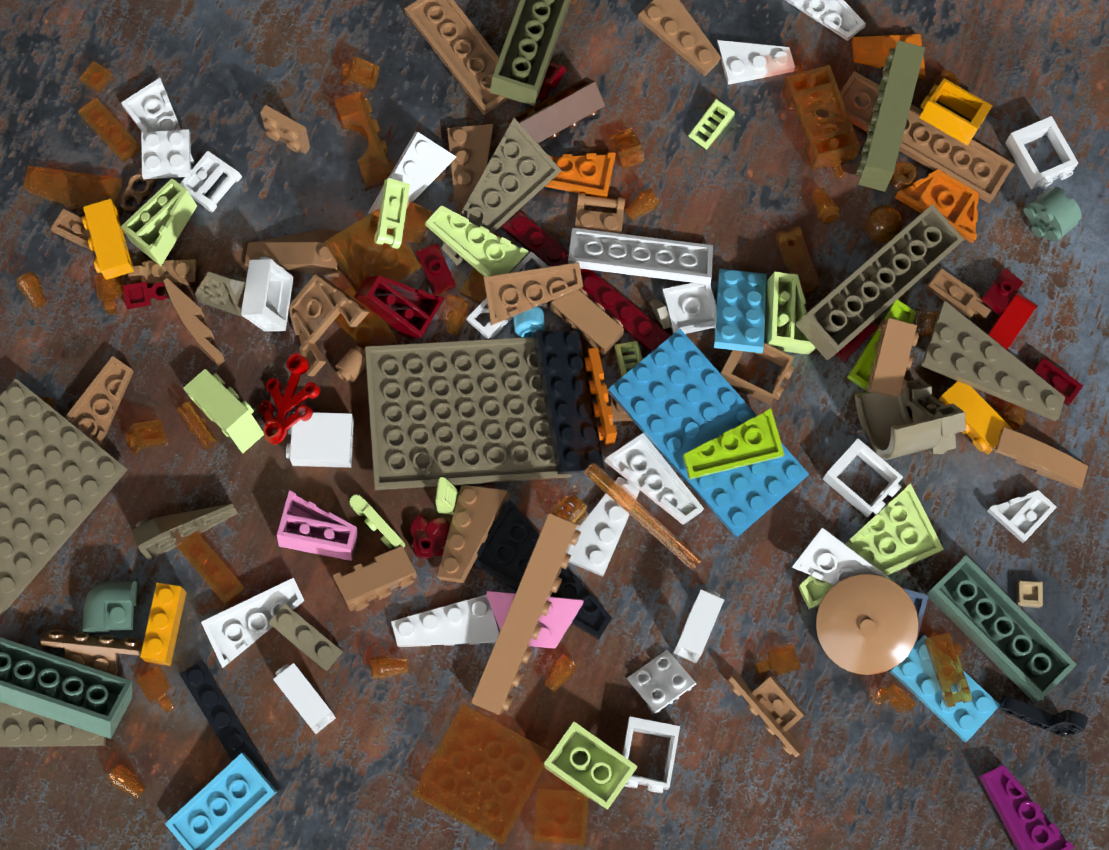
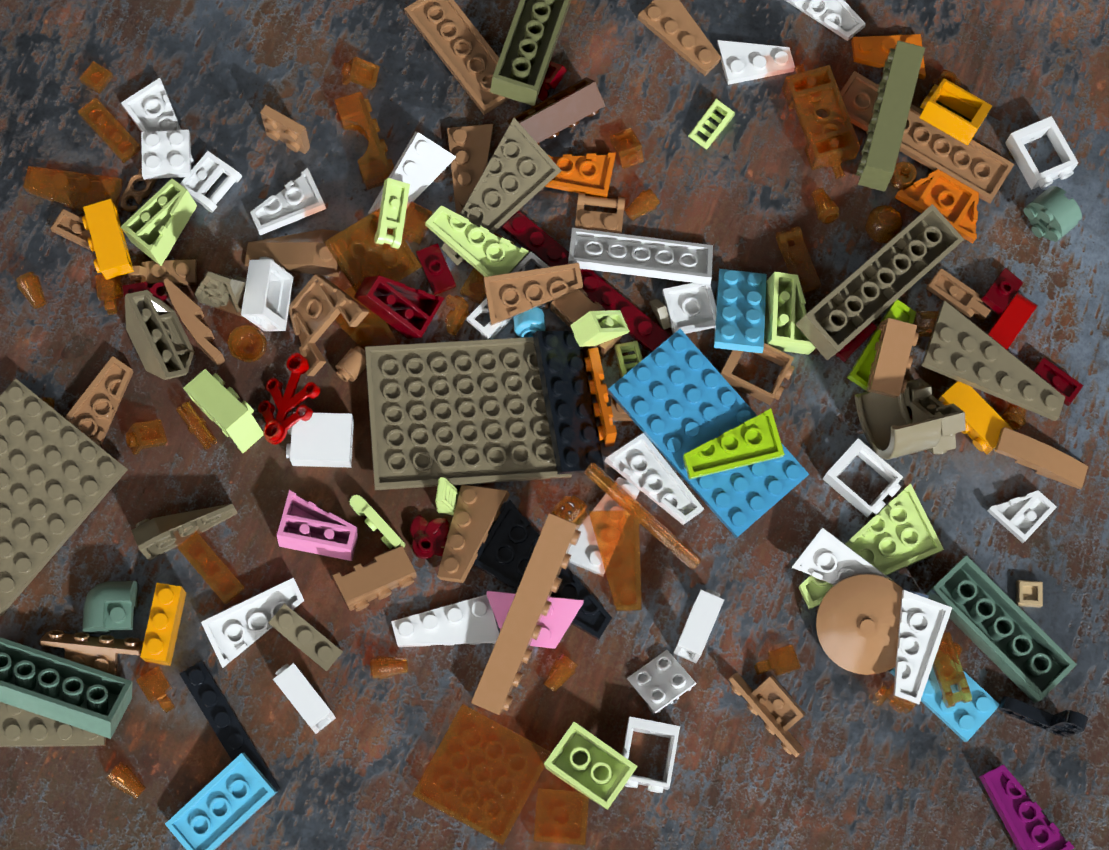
none -> dark tan wedge [125,290,194,380]
none -> clear orange hair [227,325,267,363]
none -> white wing [250,168,326,235]
none -> yellowish green slope [570,310,630,347]
none -> clear orange wing [588,510,642,611]
none -> white wing [893,590,952,704]

